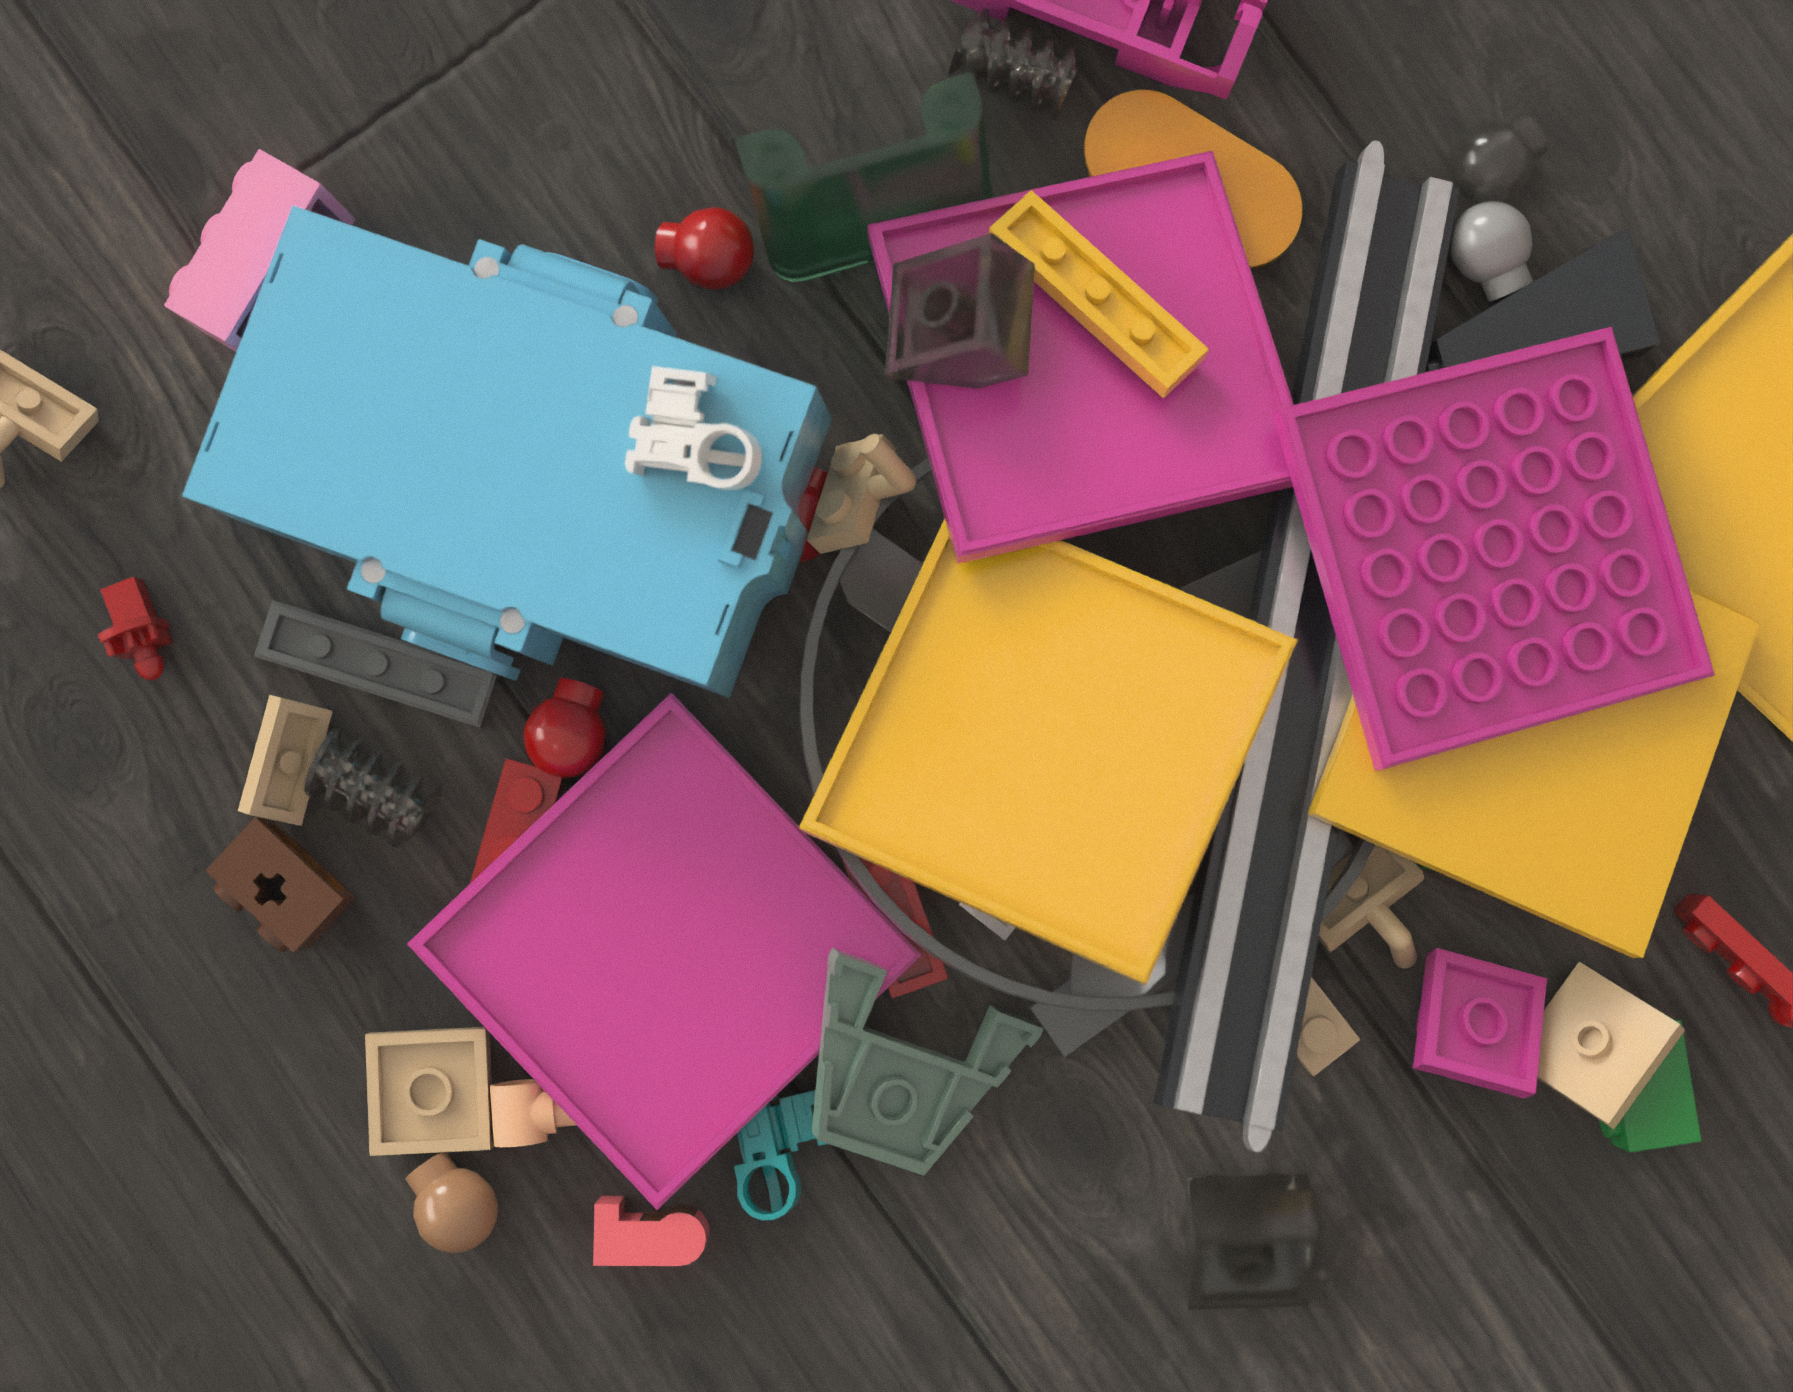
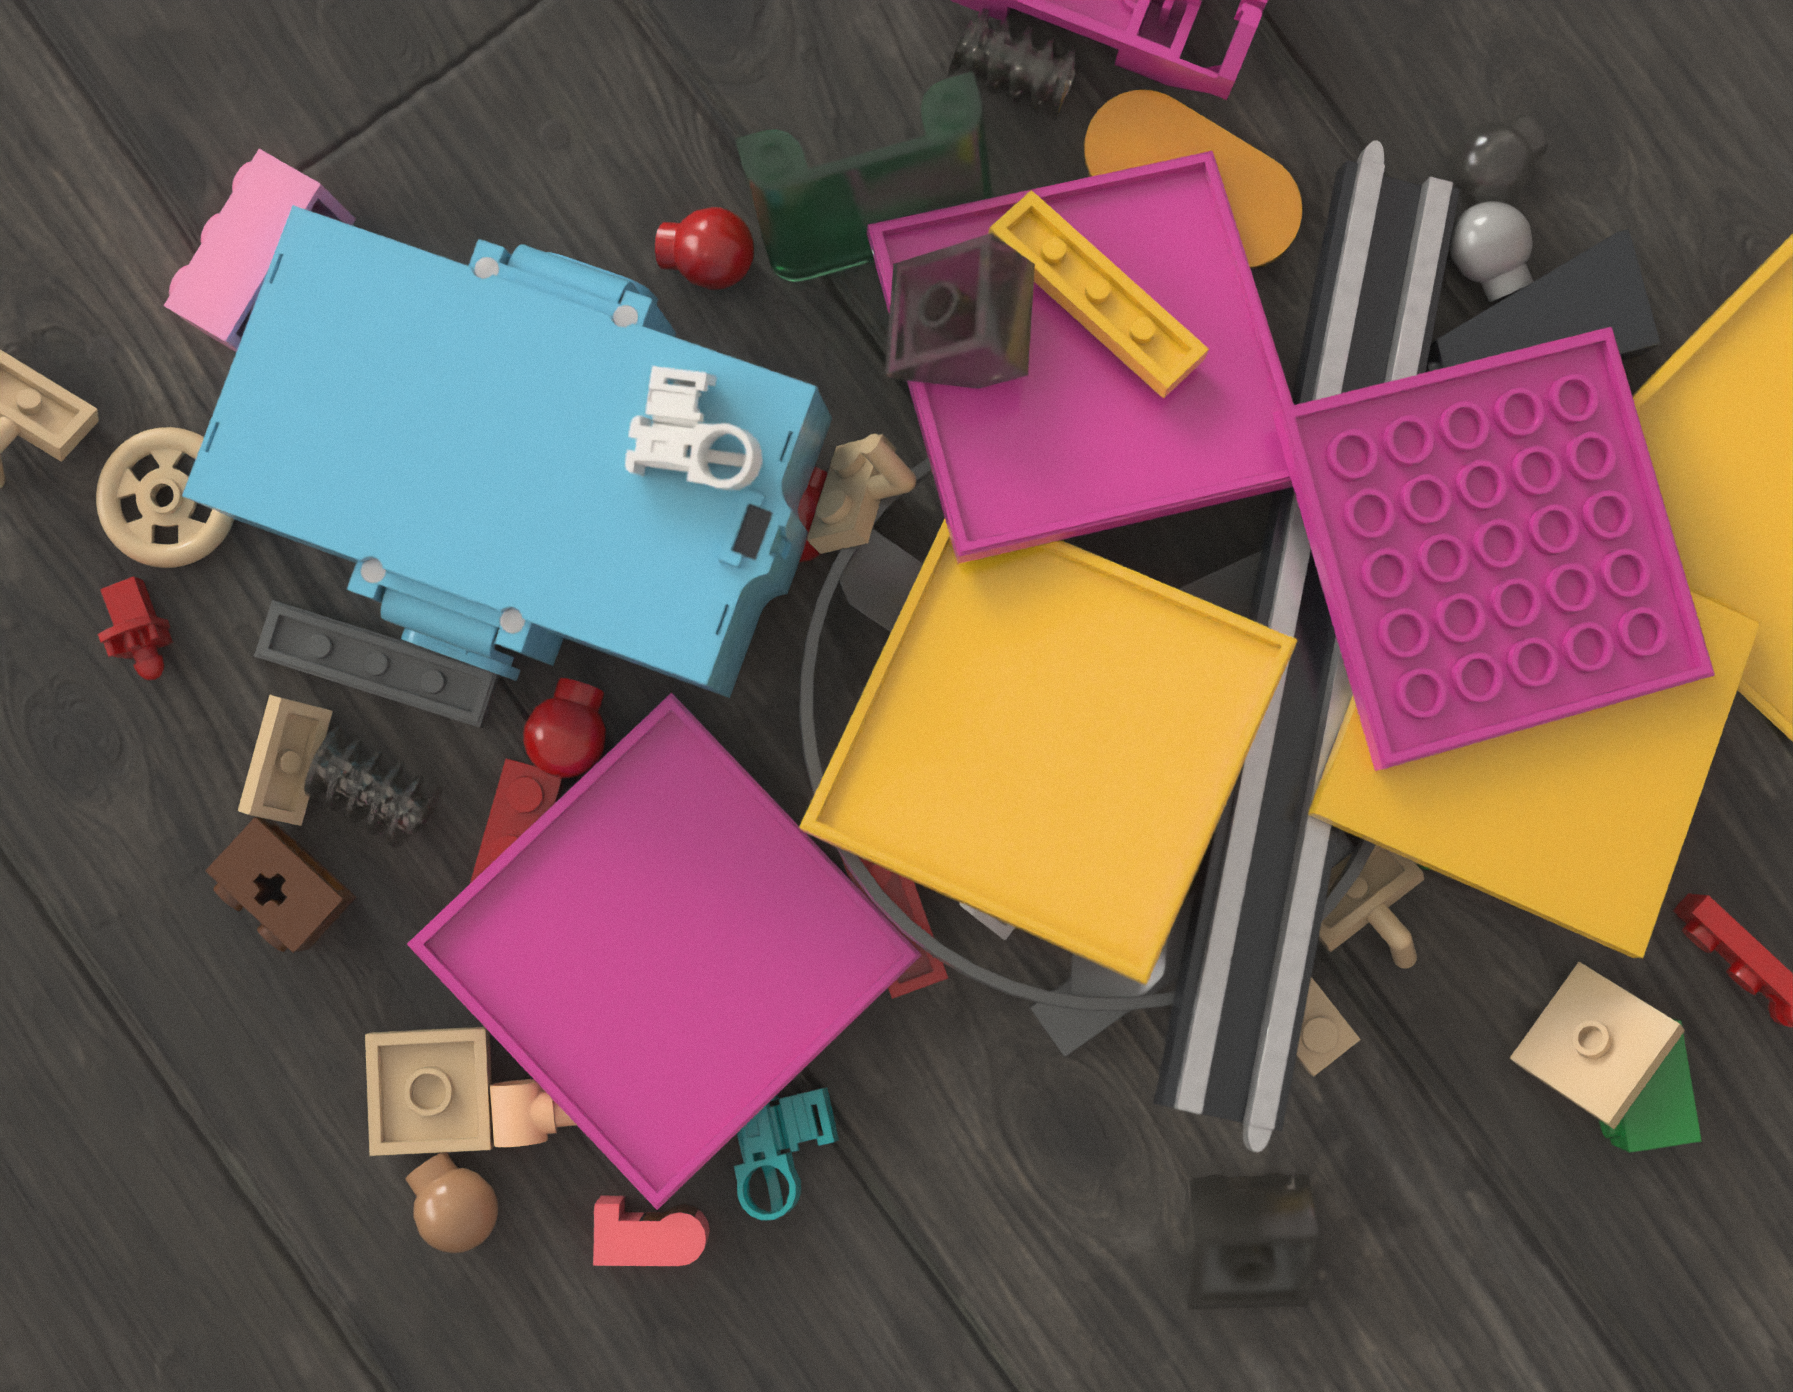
sand green wing [812,947,1044,1176] -> none
dark pink hinge [1413,948,1547,1098] -> none
none -> tan plate [96,427,235,568]

